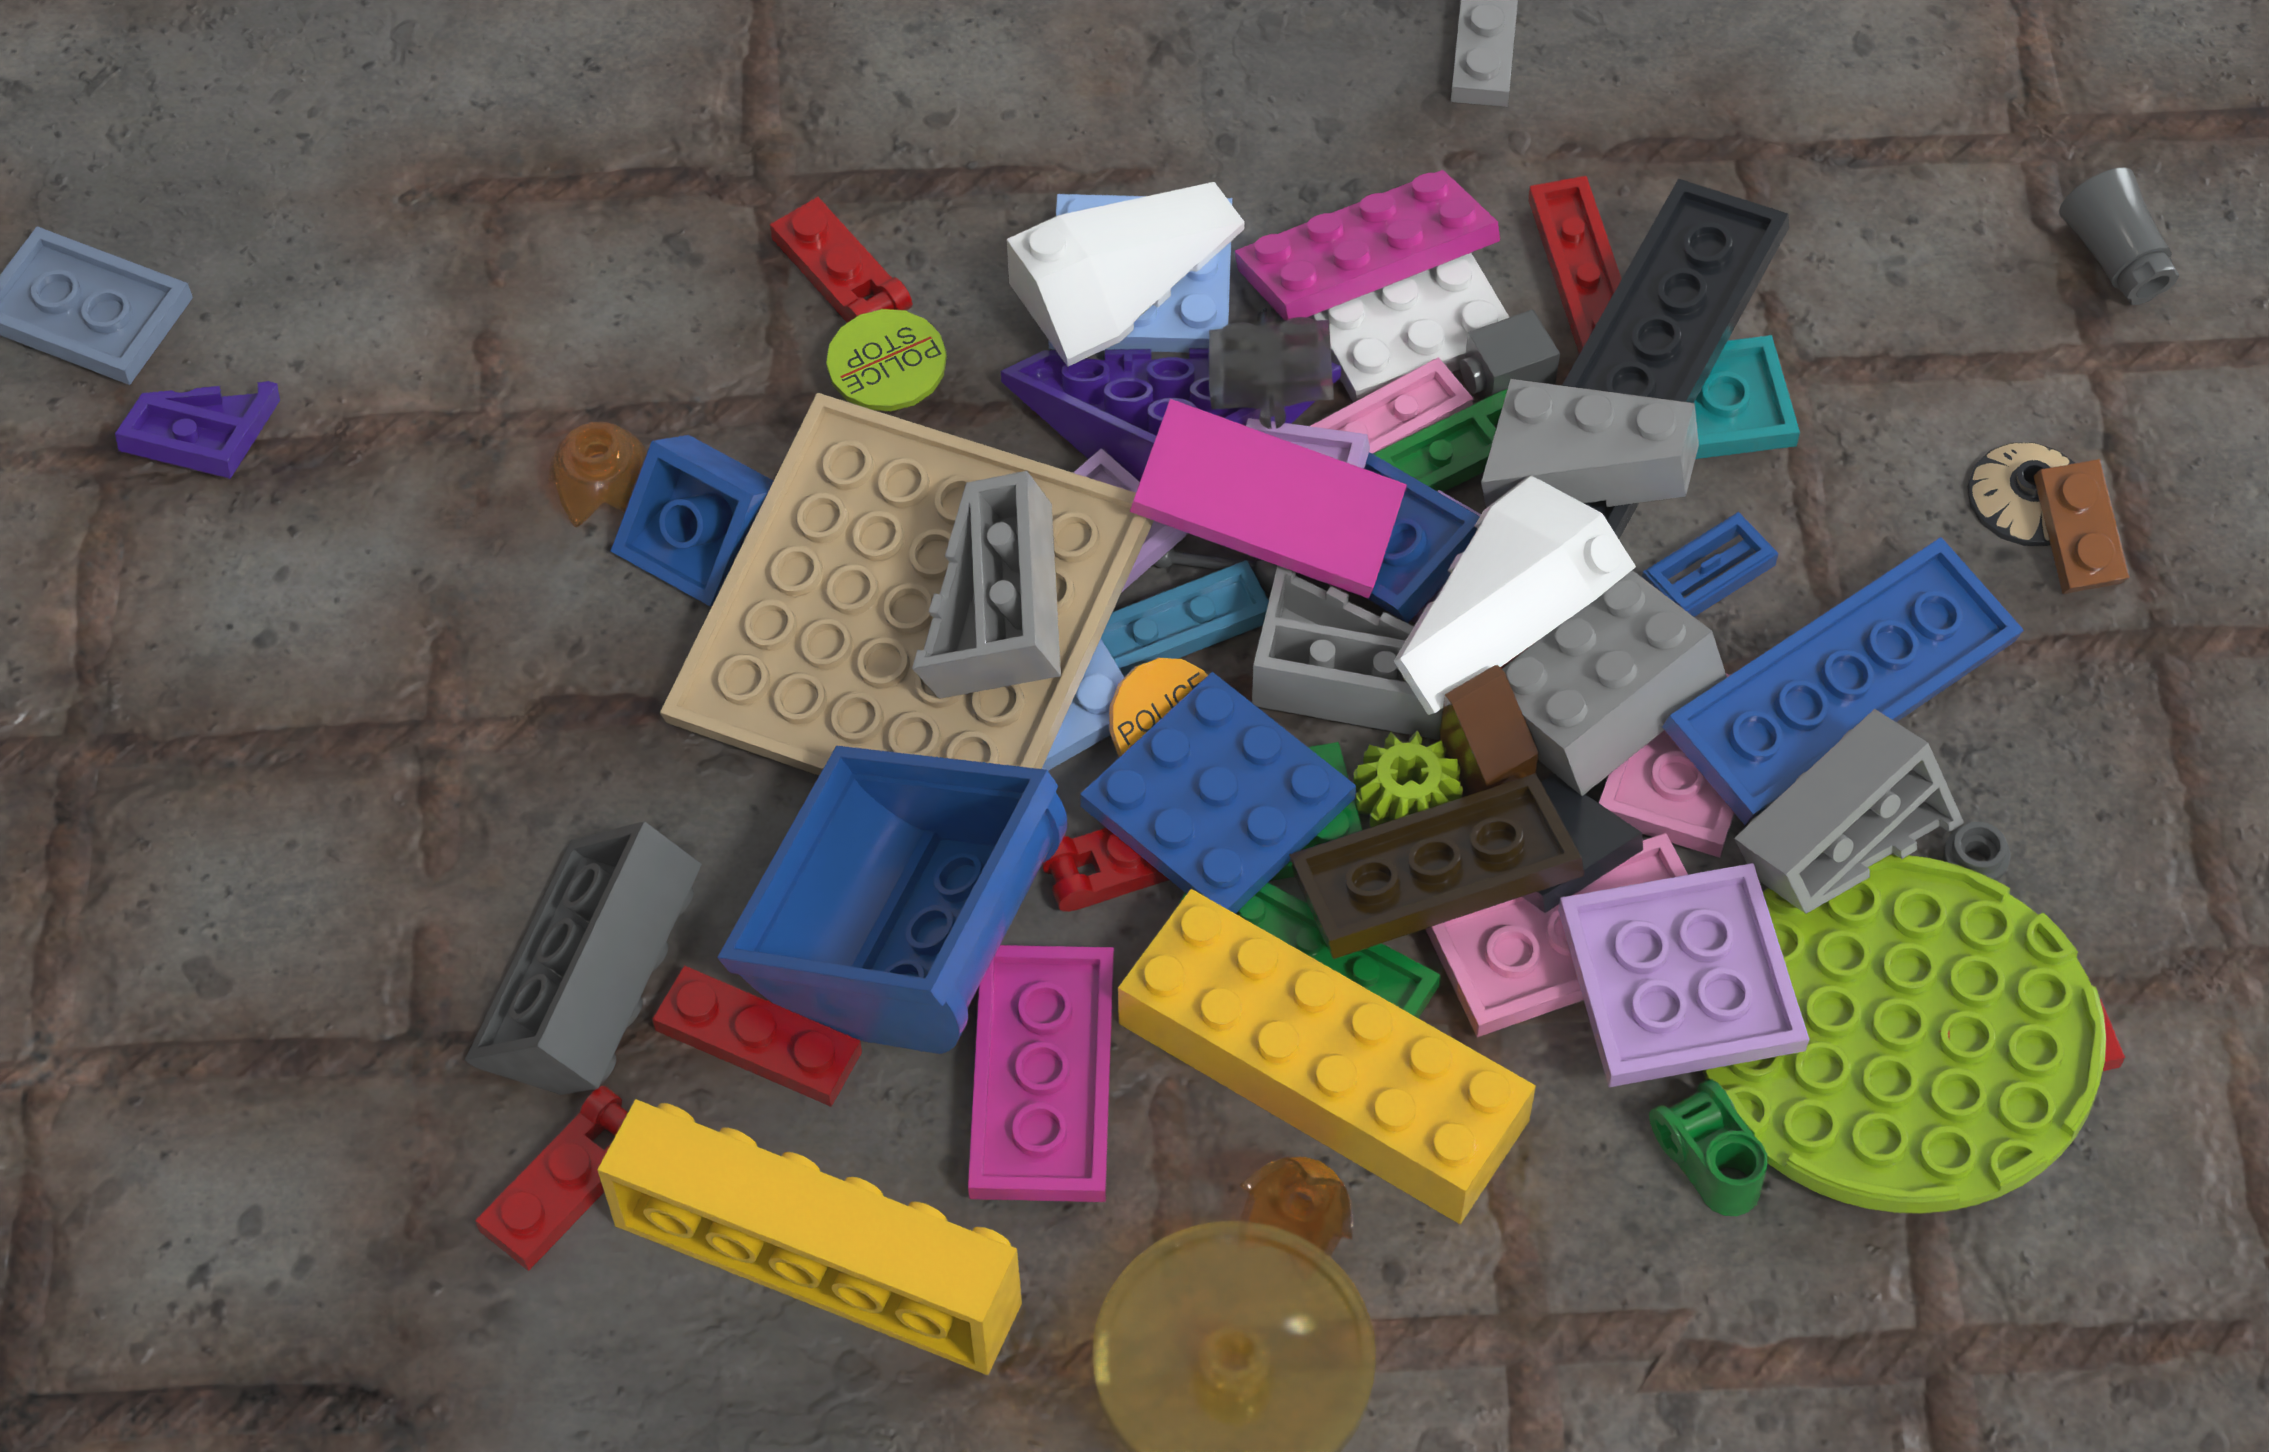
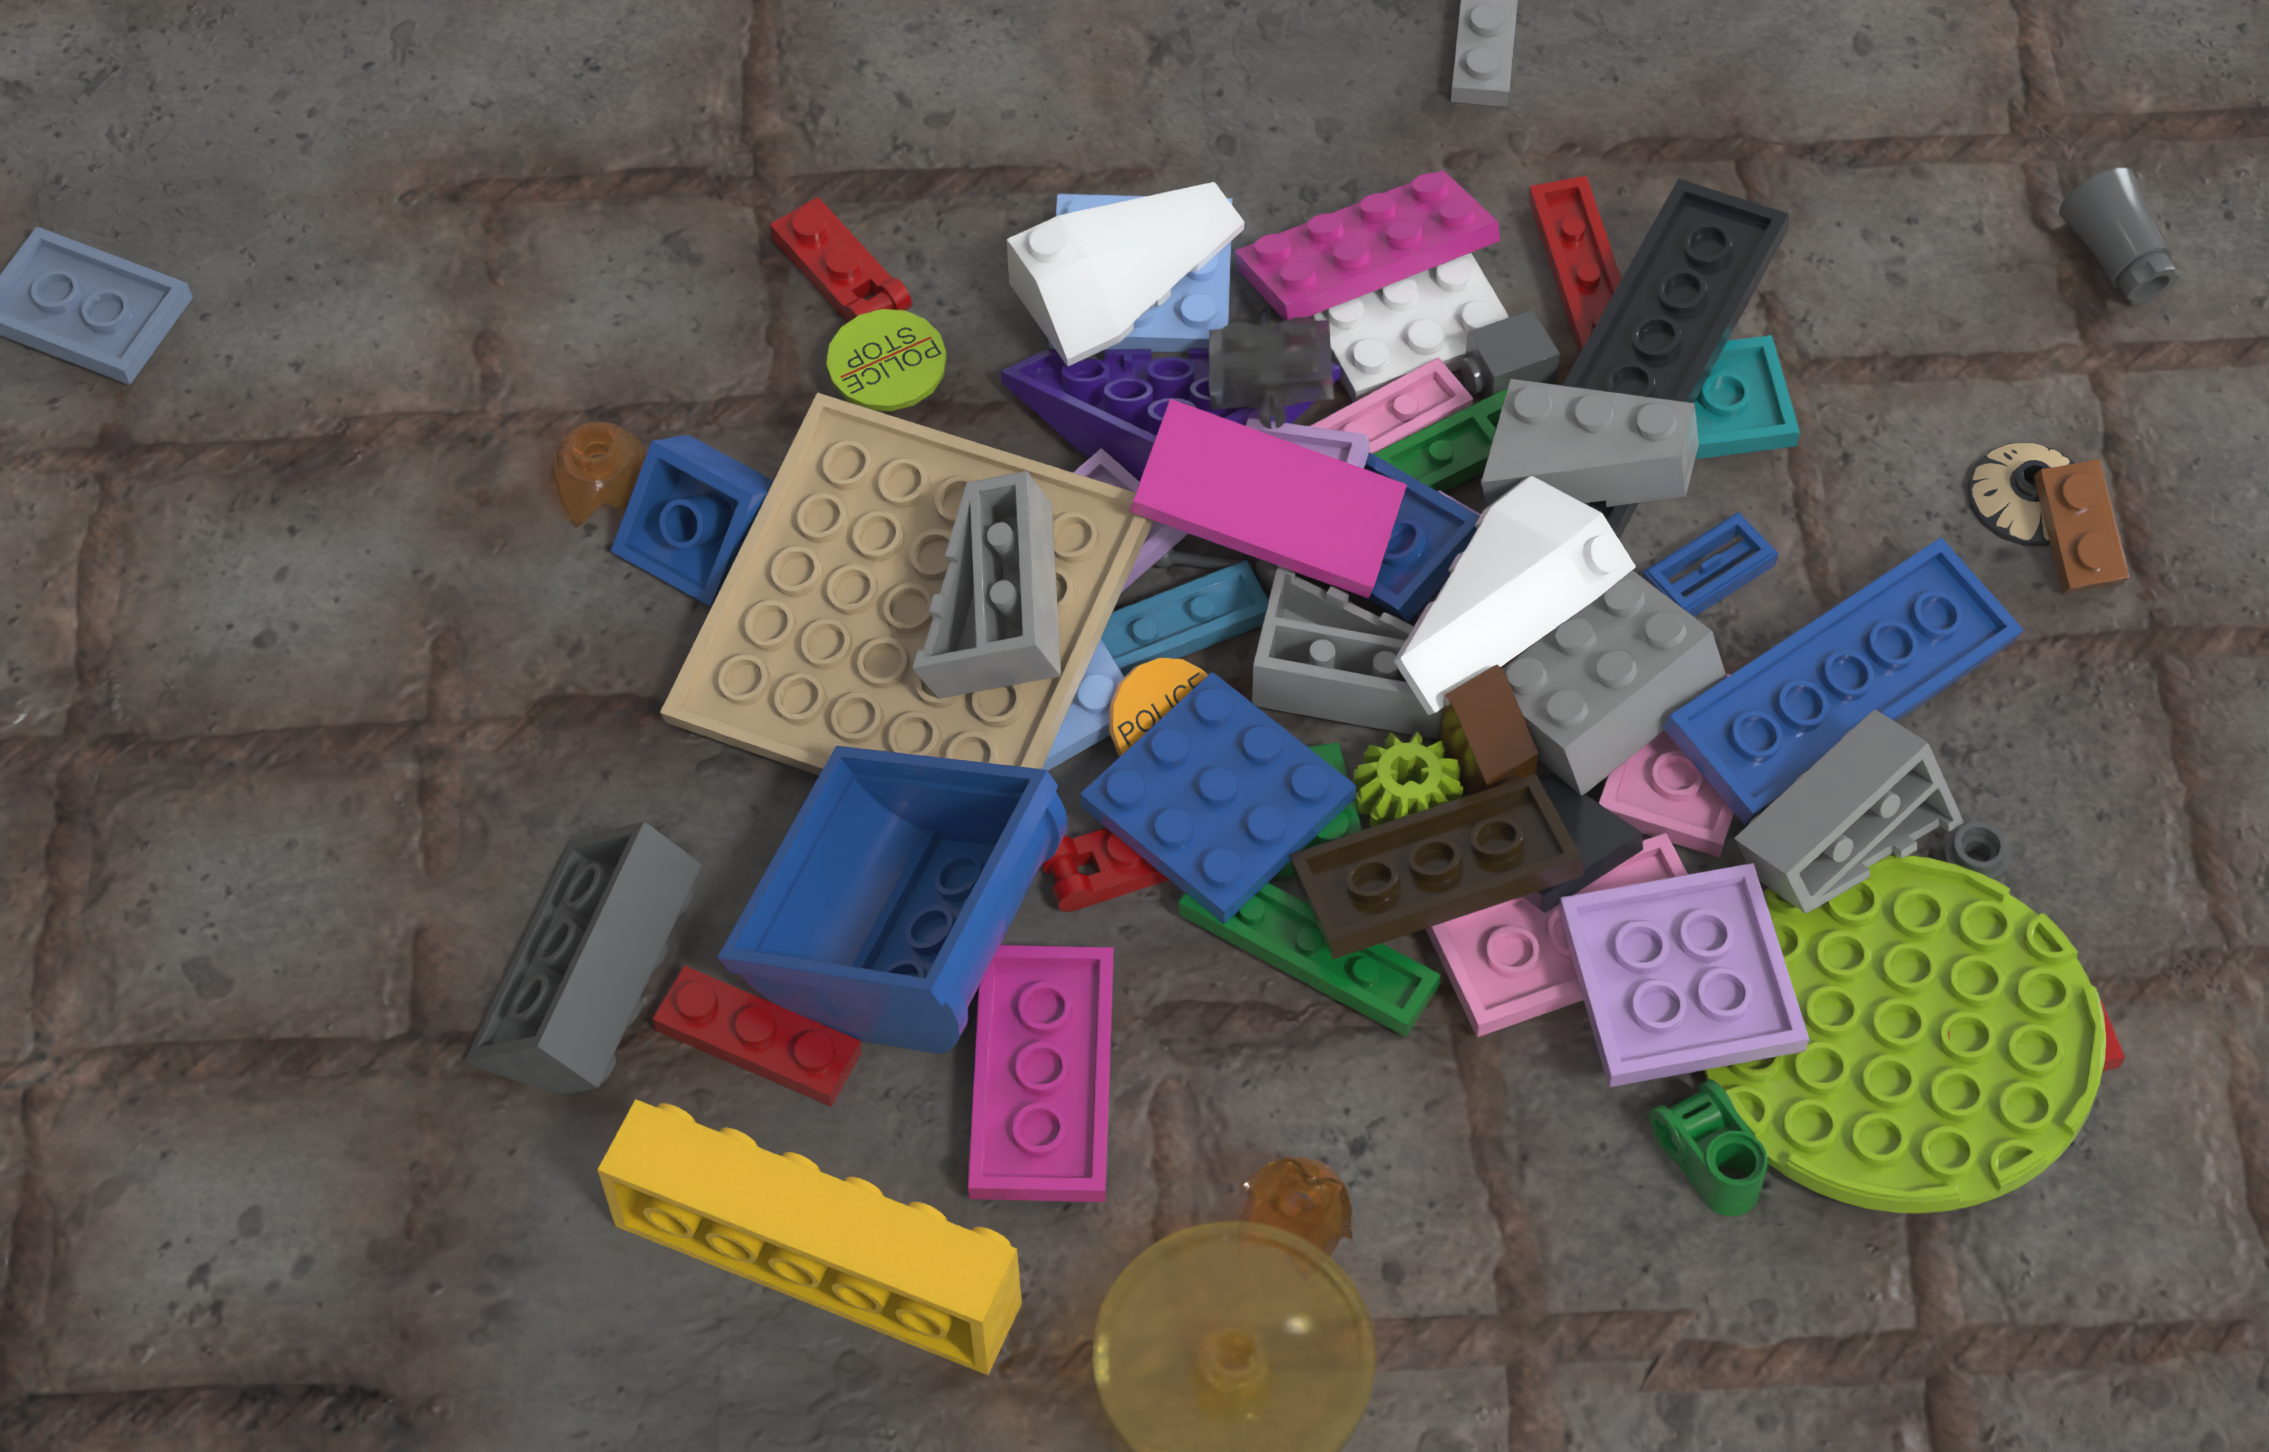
dark purple wing [115,381,280,479] -> none
red plate [475,1086,628,1271] -> none
yellow brick [1118,889,1536,1225] -> none

